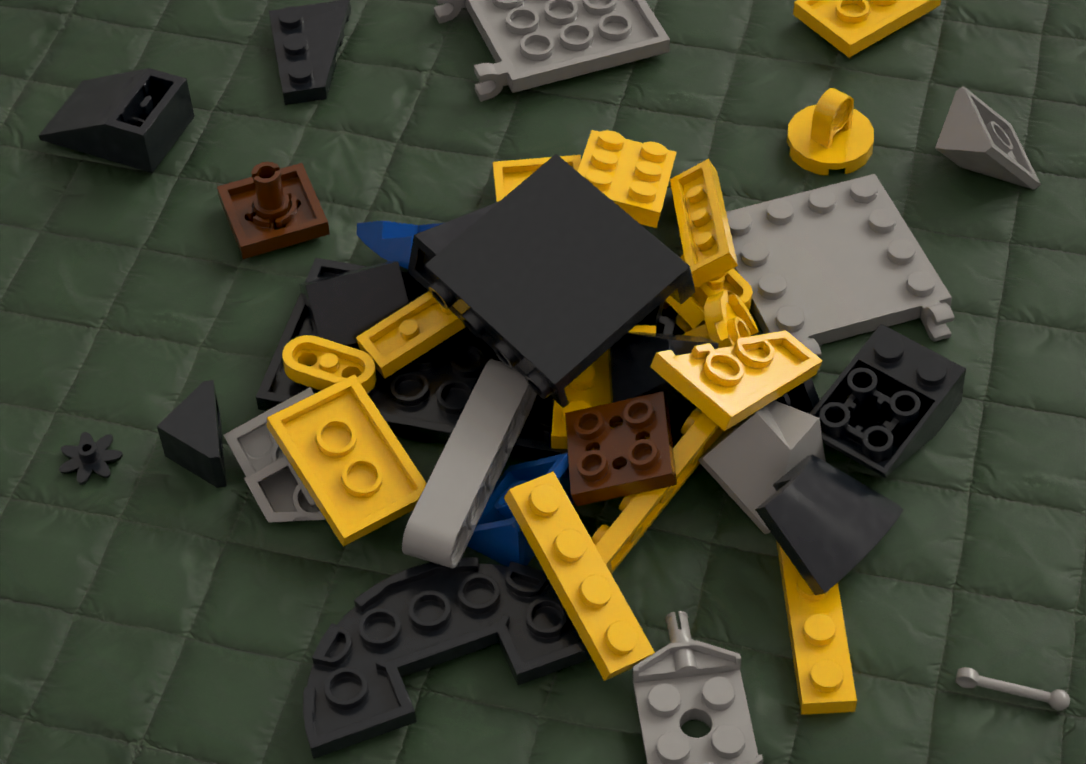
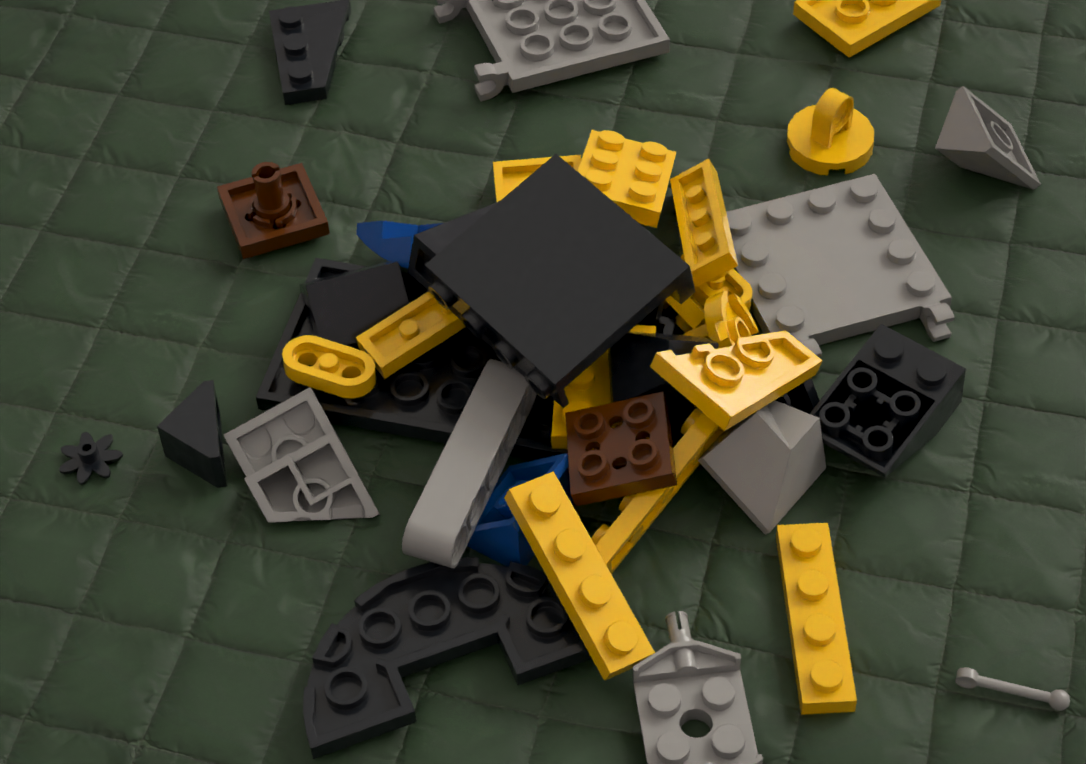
black slope [39,68,195,173] -> none
yellow plate [267,374,427,547] -> none
black slope [755,454,903,595] -> none

